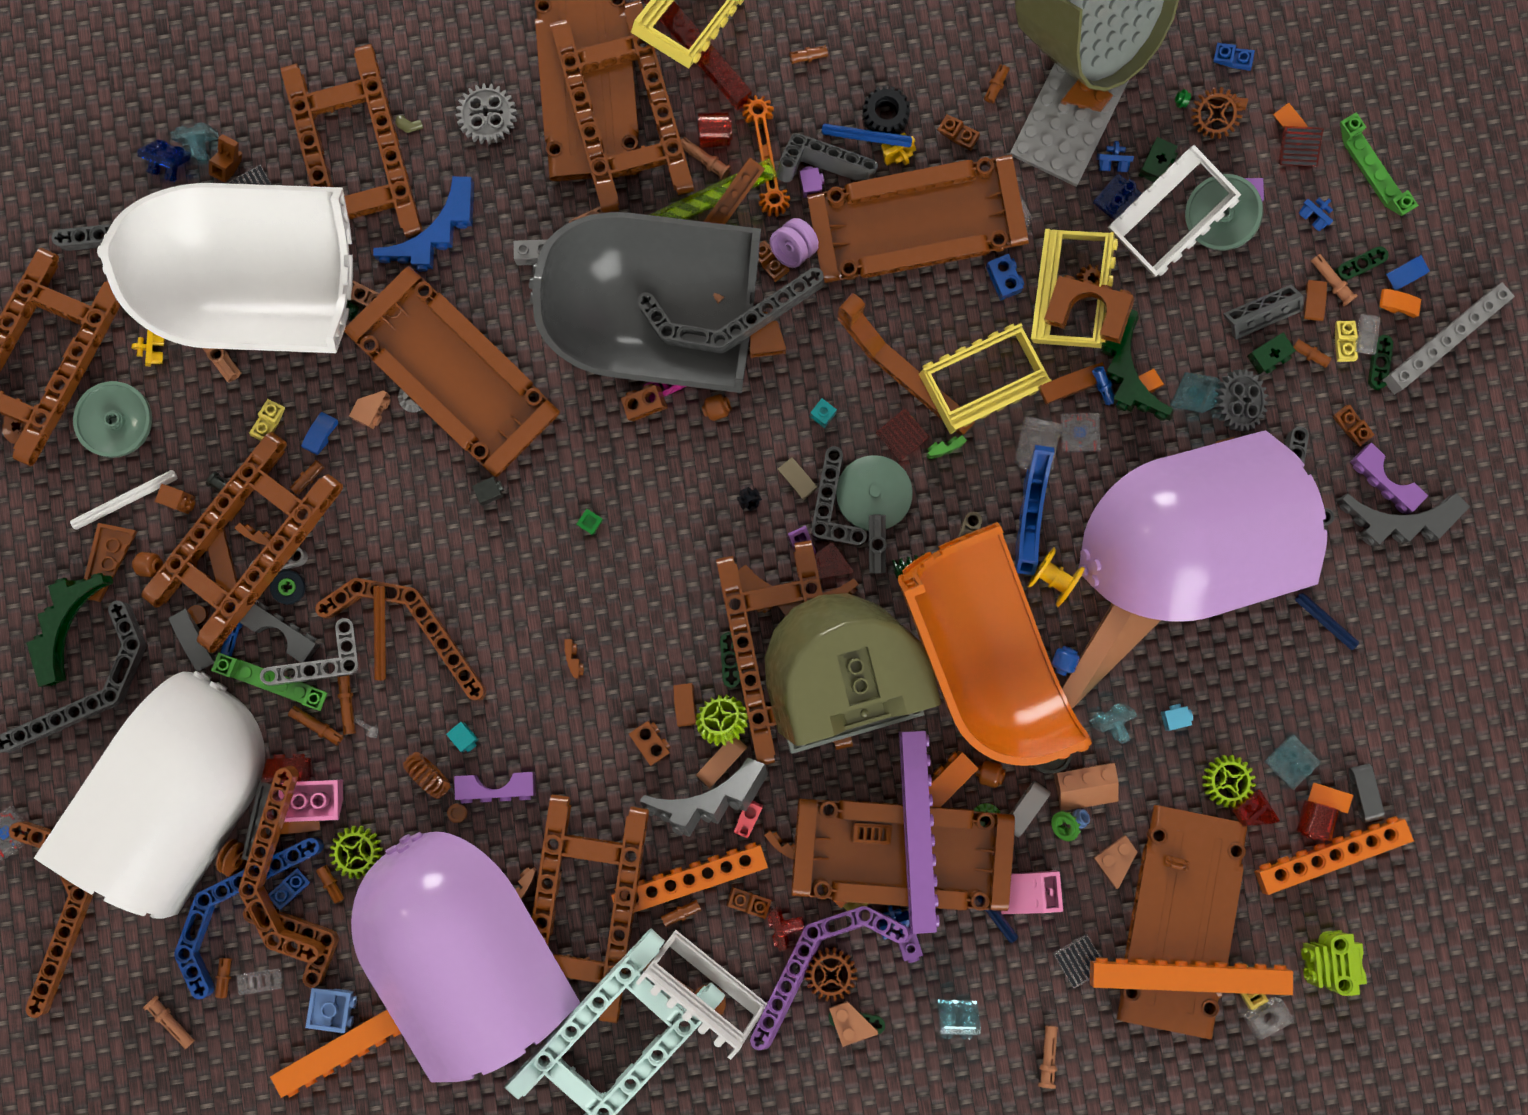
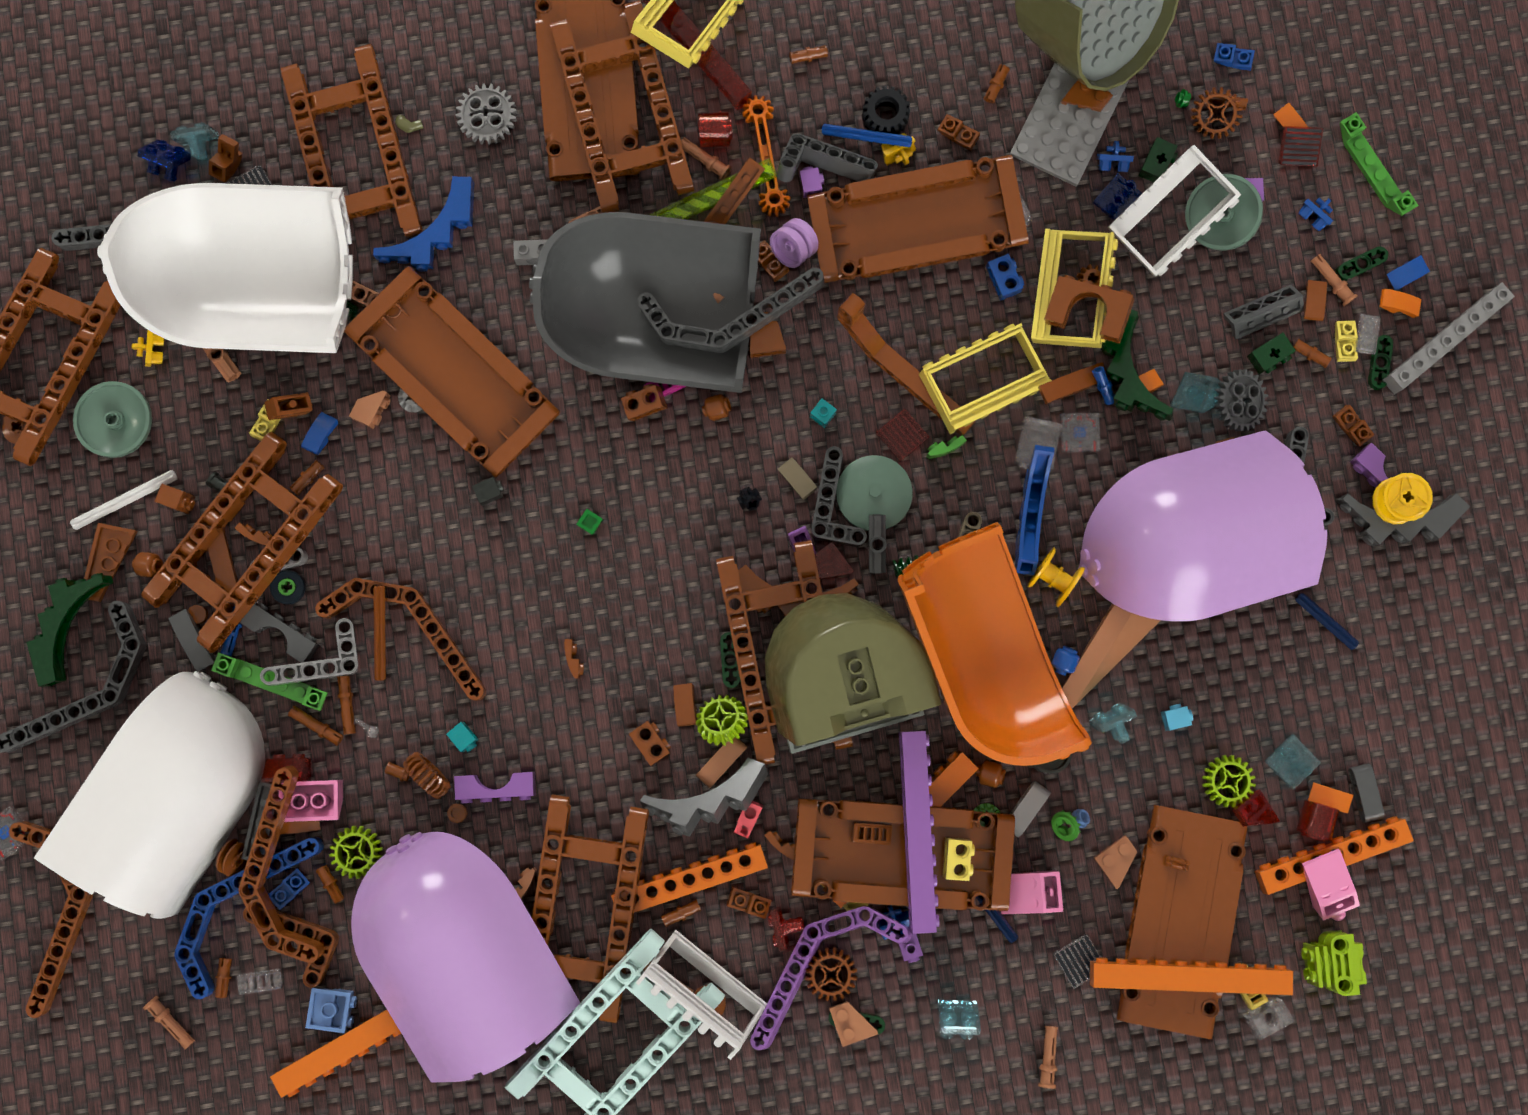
nougat slope [1053,763,1119,811] -> none
none -> dark orange brick [264,392,313,421]
none -> dark orange pin [385,762,410,782]
none -> light yellow brick [943,837,975,881]
none -> bright pink slope [1302,849,1360,921]
none -> yellow piece [1372,473,1433,524]

